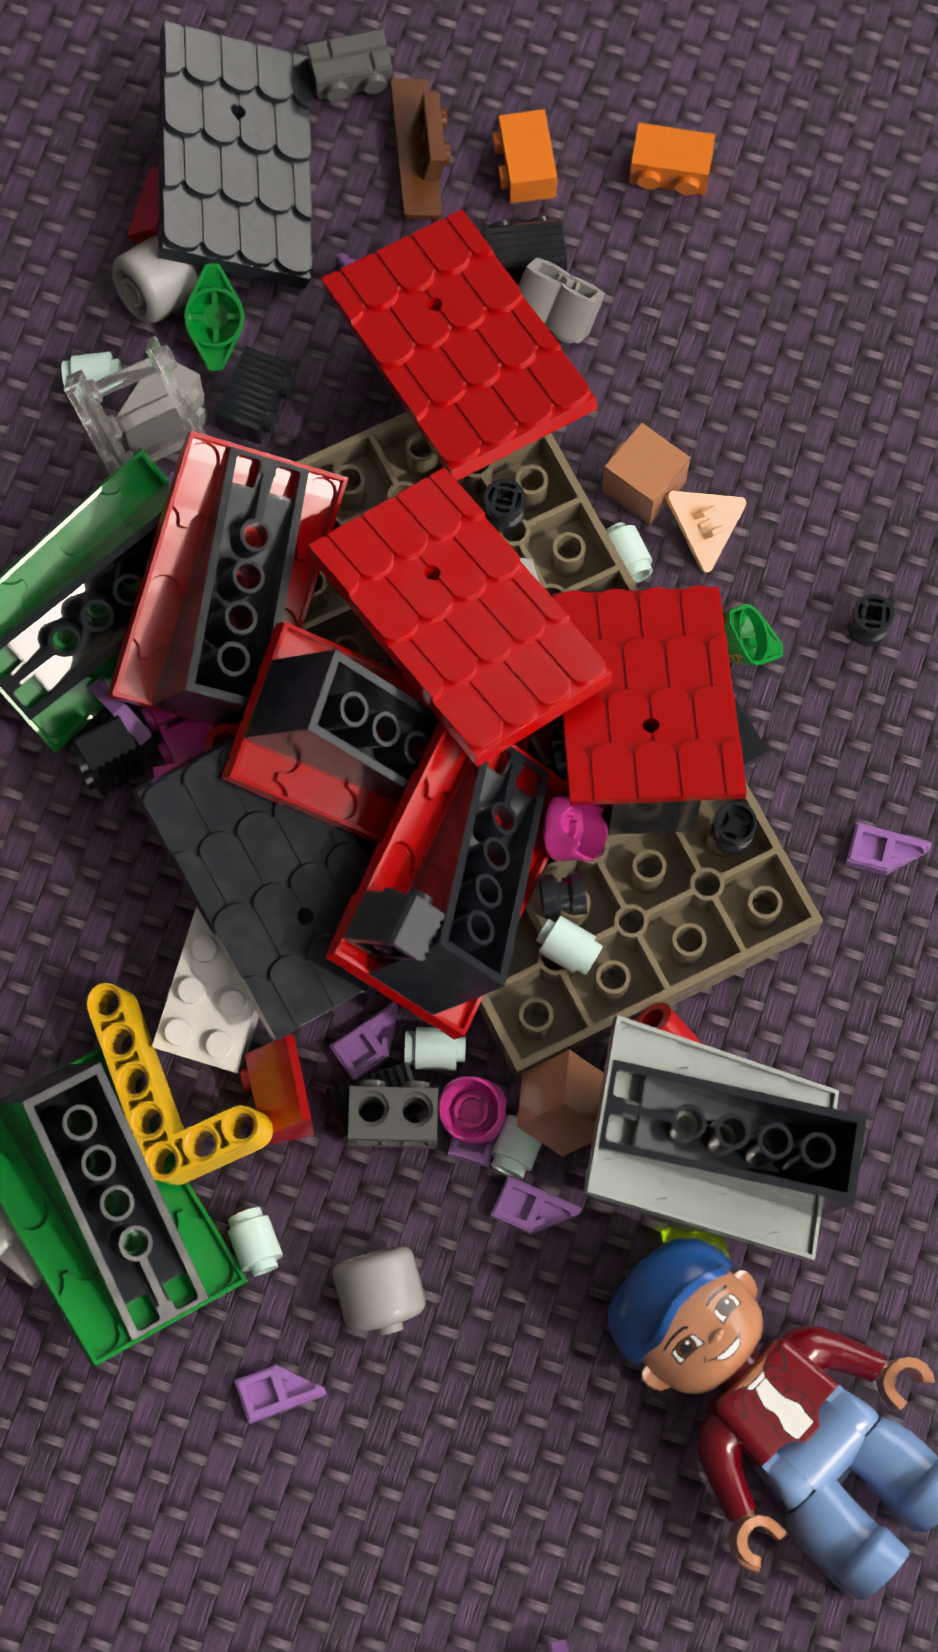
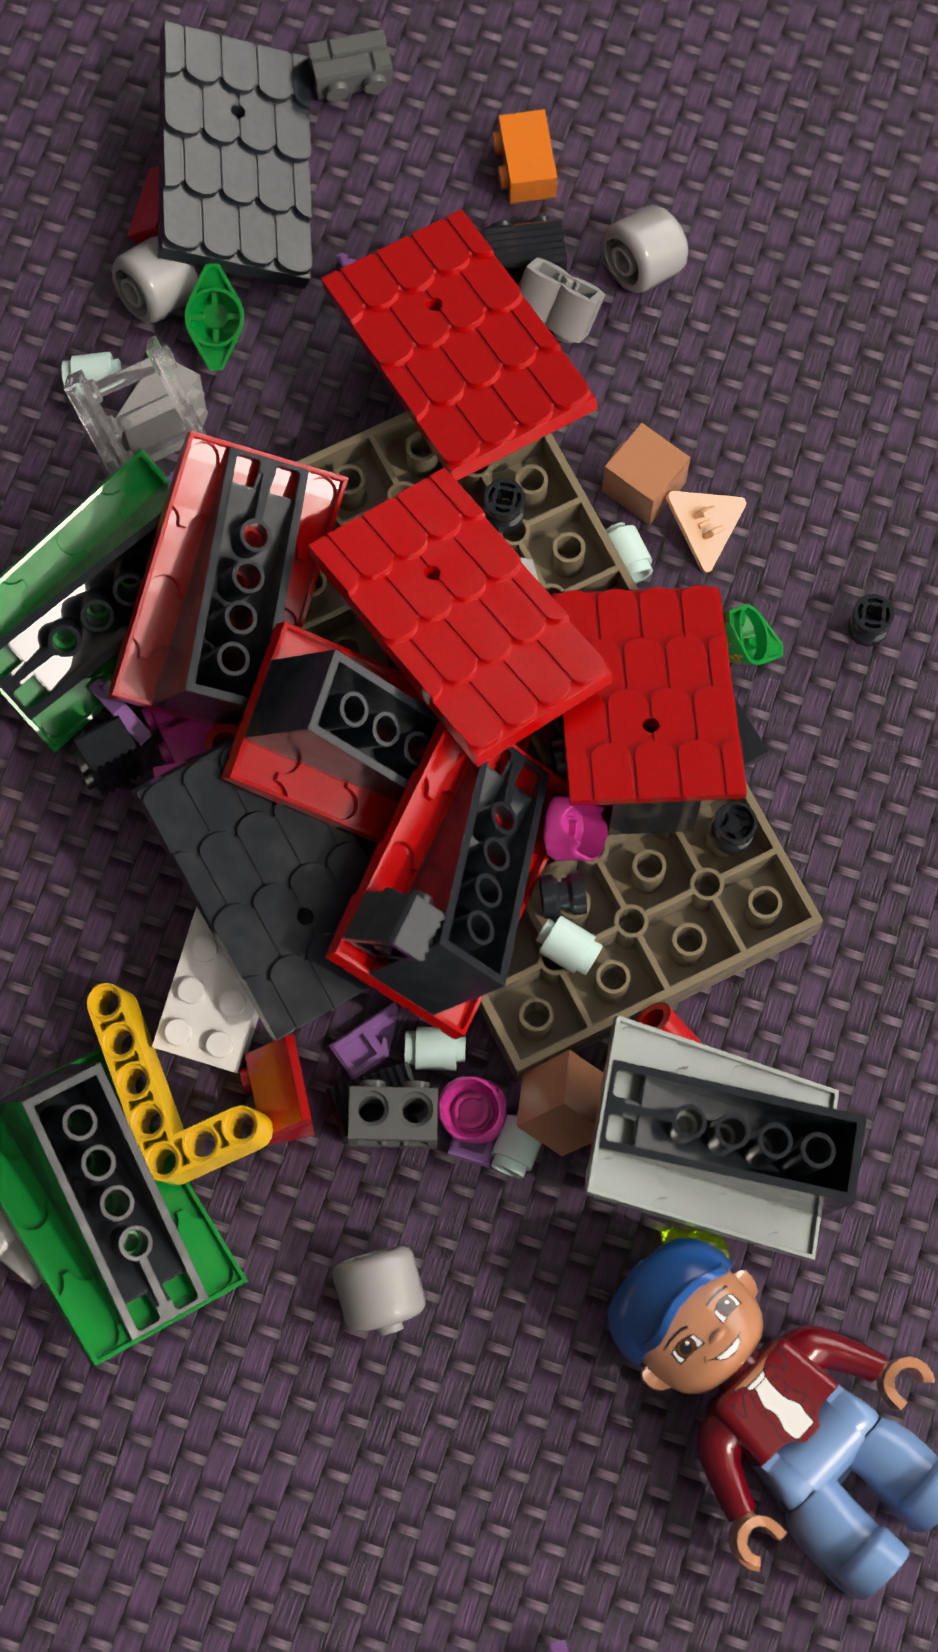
black brick [214,346,295,444] -> none
light aqua brick [228,1207,283,1276] -> none
medium lavender tile [234,1365,327,1424] -> none
reddish brown bracket [390,78,451,219] -> none
medium lavender tile [490,1176,582,1235] -> none
orange brick [629,122,716,195] -> none
medium lavender tile [845,822,932,876] -> none
none -> light grey head [601,205,689,293]

